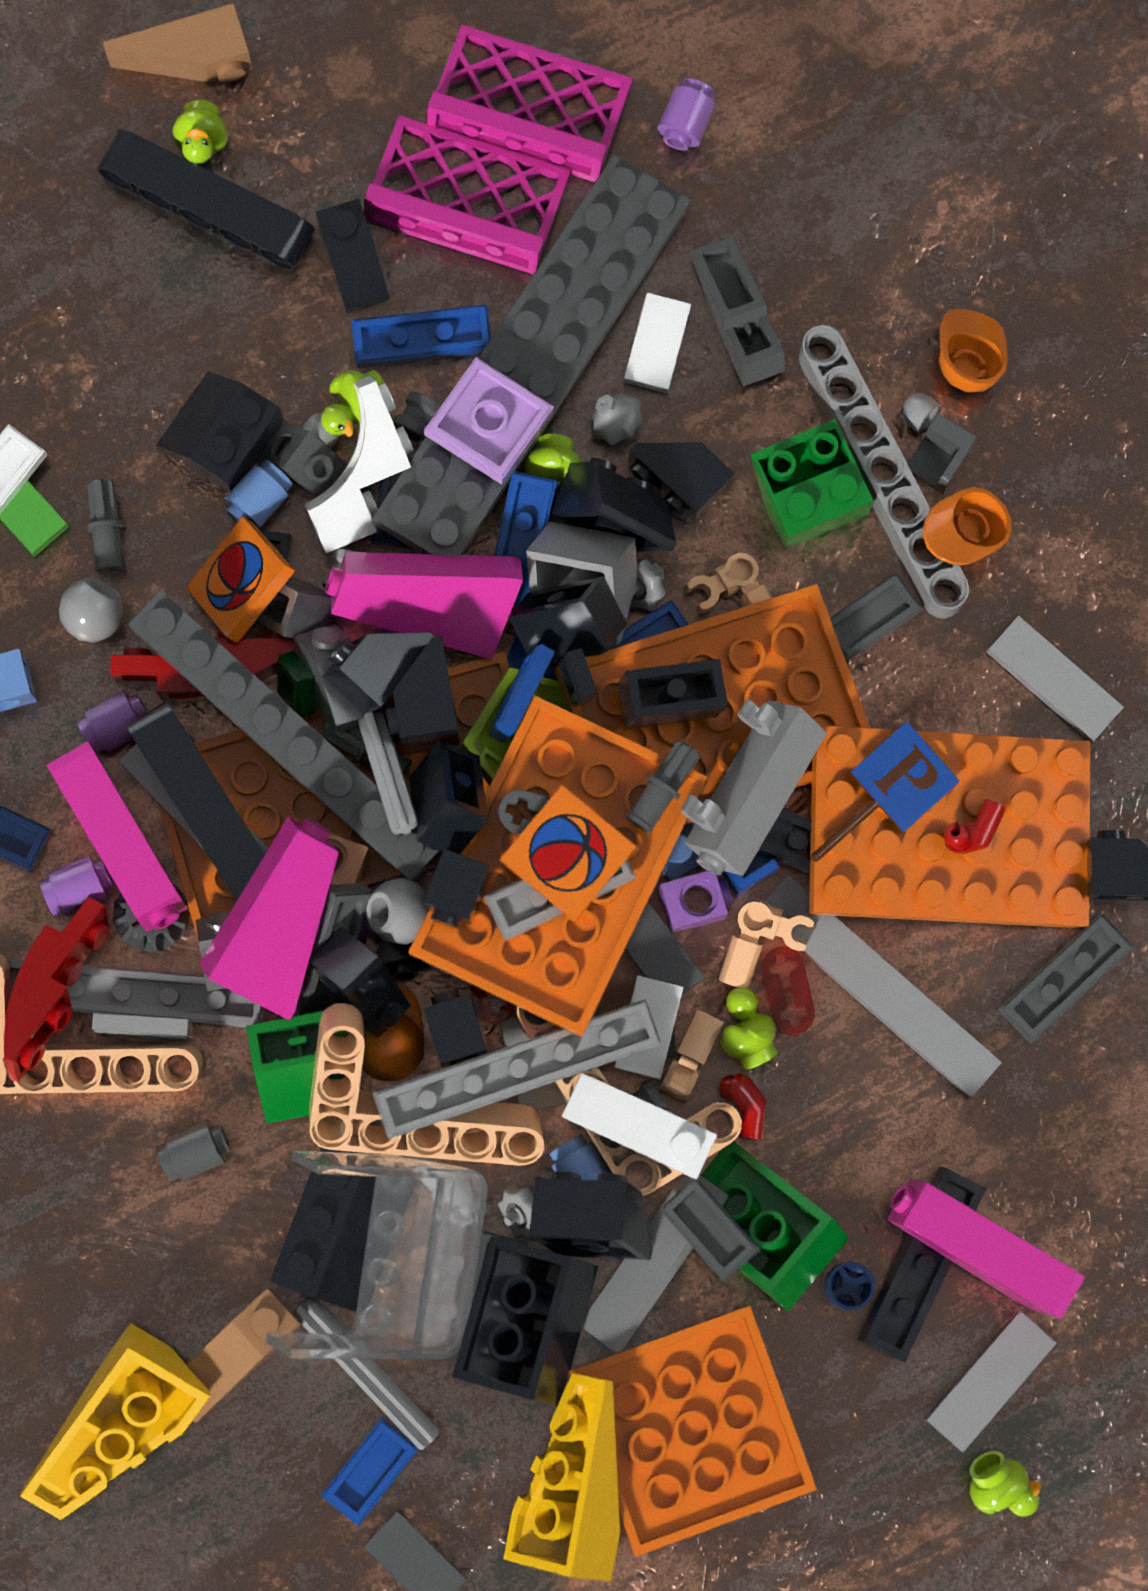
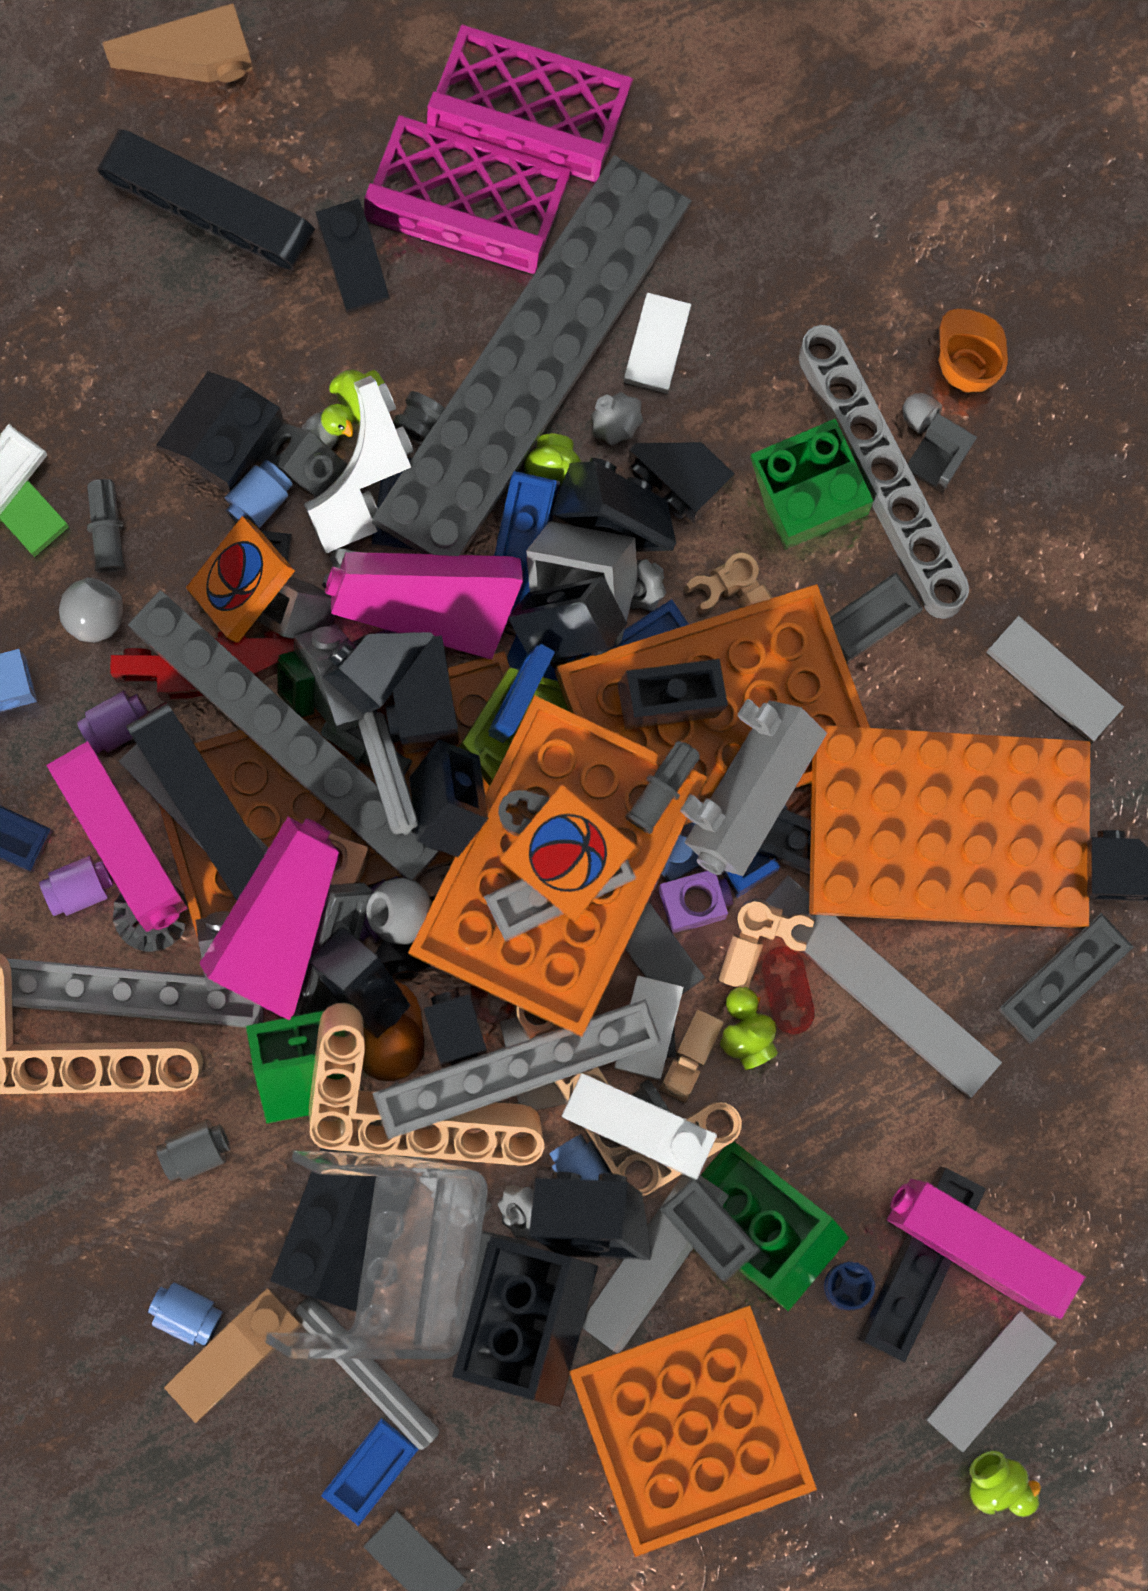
red slope [4,897,110,1083] -> none
yellow wedge [20,1323,210,1520] -> none
light grey tile [92,1013,193,1042] -> none
lime animal [172,100,228,164] -> none
blue tile [351,304,491,368] -> none
black brick [423,849,492,929] -> none
lavender tile [424,357,554,485] -> none
yellow wedge [503,1373,620,1582] -> none
black tile [558,648,597,707] -> none
medium lavender brick [658,78,716,151] -> none
dark grey slope [691,236,786,386] -> none
red arm [719,1073,767,1141] -> none
blue piece [811,721,960,862] -> none
orange cap [923,487,1012,565] -> none
red arm [944,799,1006,854] -> none
none -> medium blue brick [148,1282,224,1346]

